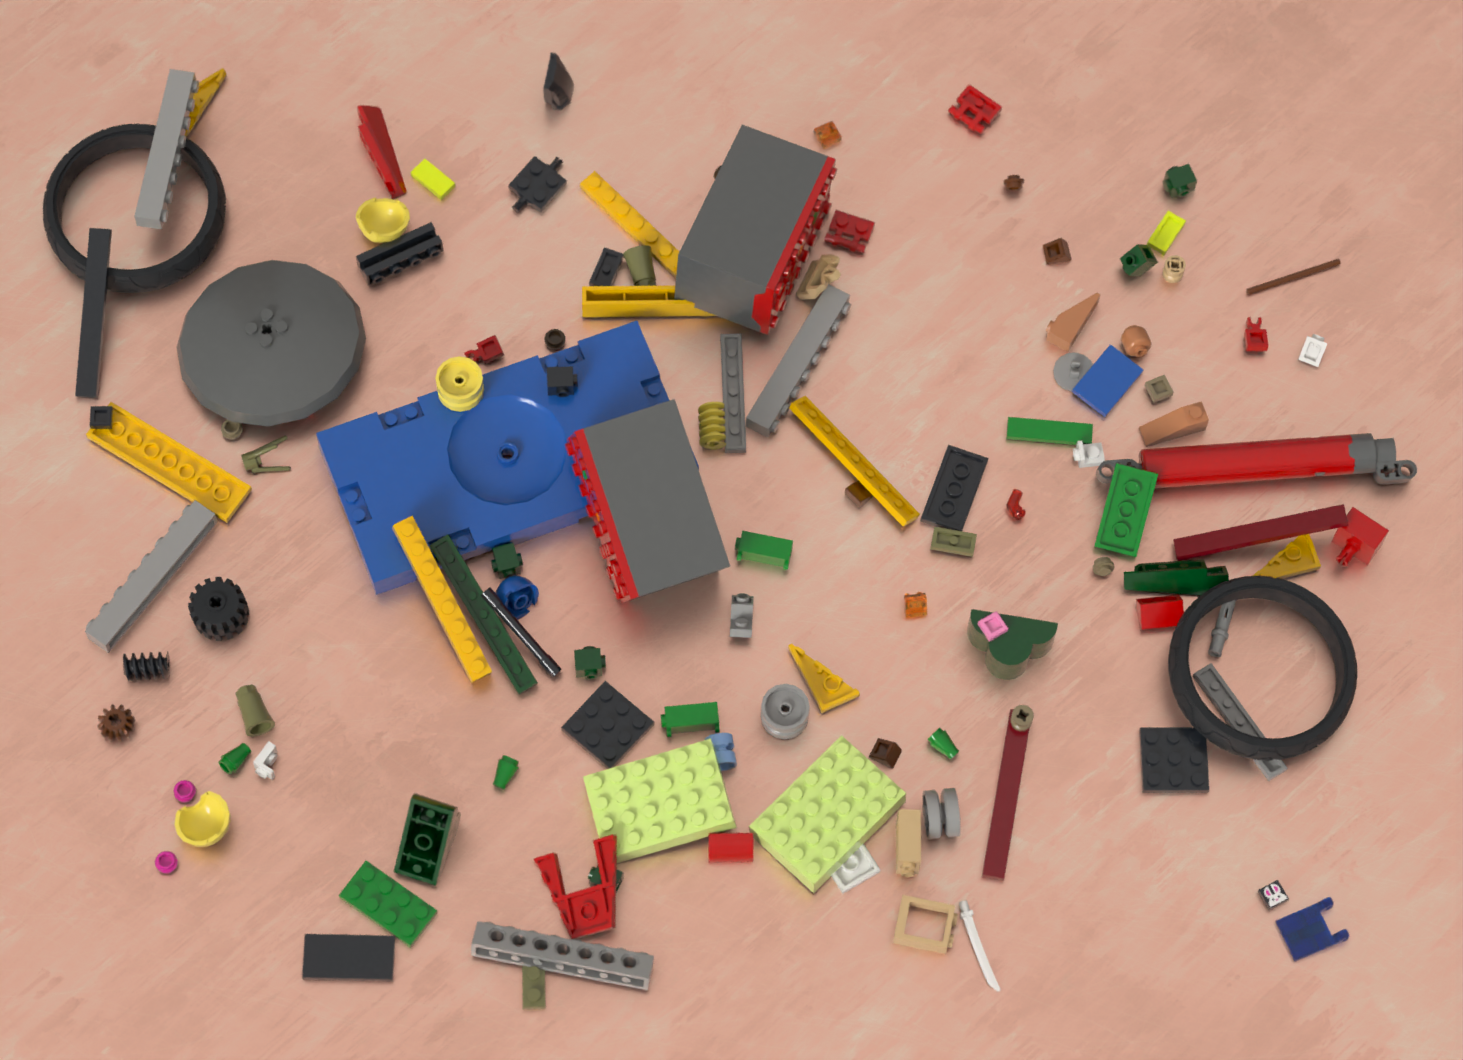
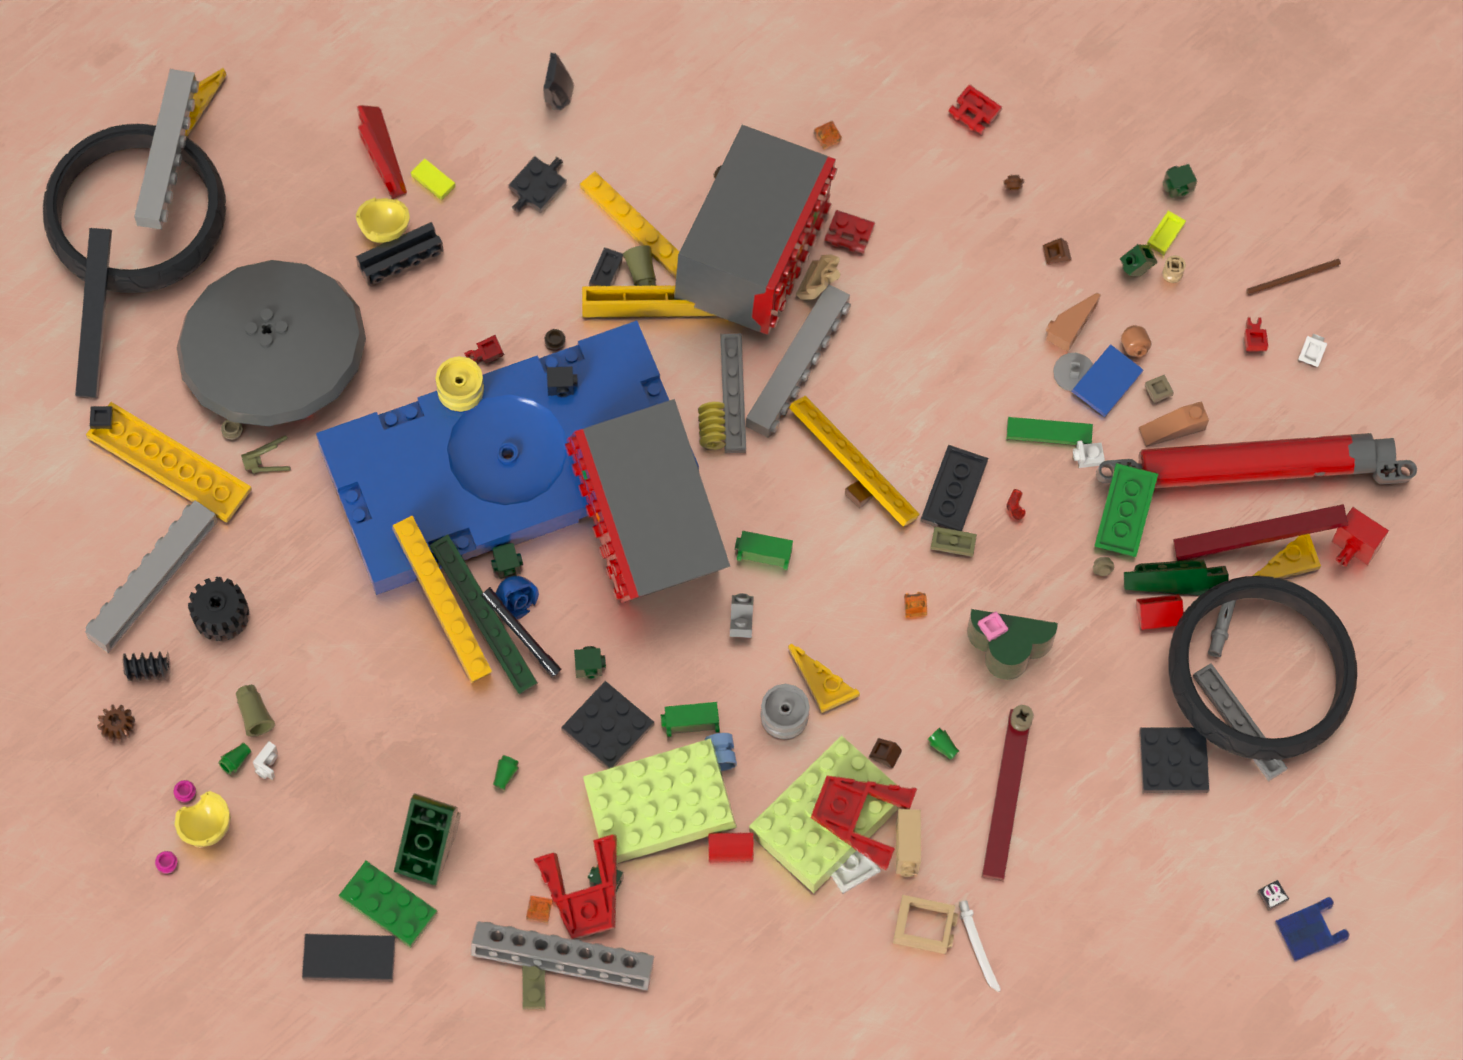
light grey wheel [922,788,961,839] -> none
none -> clear orange tile [526,895,553,923]
none -> red wing [810,776,917,871]

